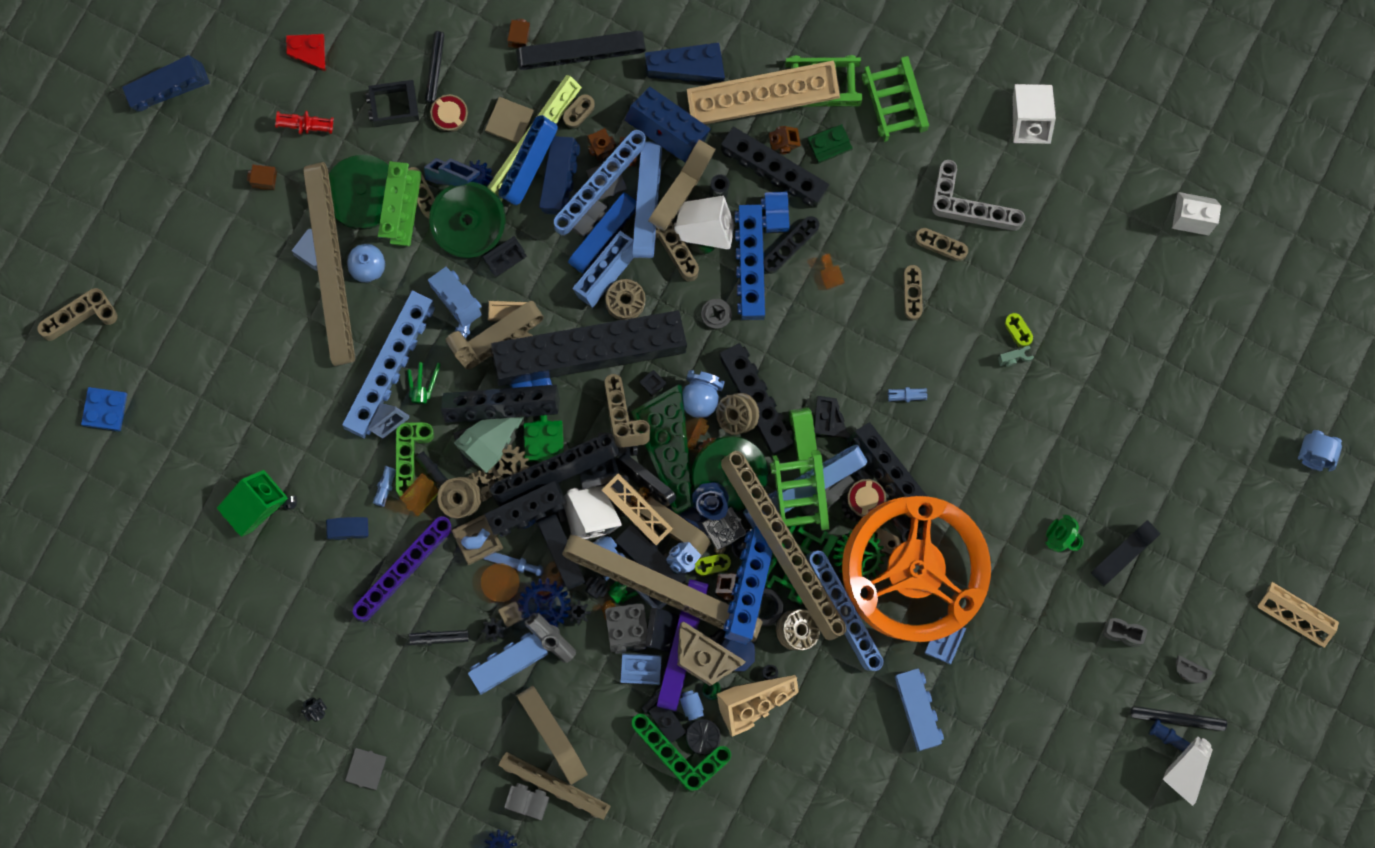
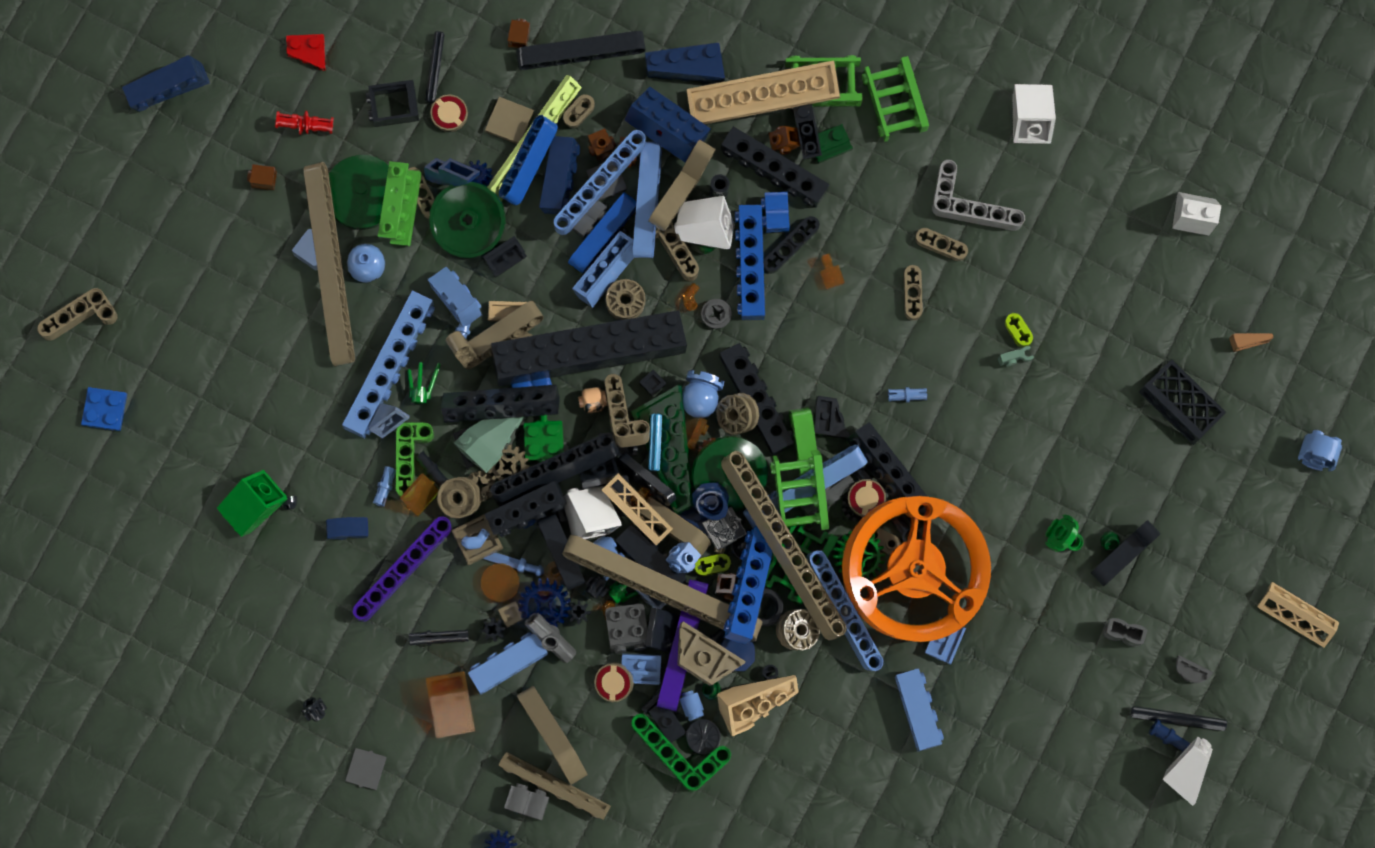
none -> clear orange slope [426,671,476,738]
none -> light nougat head [578,387,607,413]
none -> tile [594,663,634,702]
none -> dark azure axle [648,414,662,471]
none -> clear orange arm [682,283,700,311]
none -> black slope [793,104,822,160]
none -> dark green plate [1100,531,1120,551]
none -> black fence [1139,359,1226,445]
none -> medium nougat slope [1229,333,1273,352]

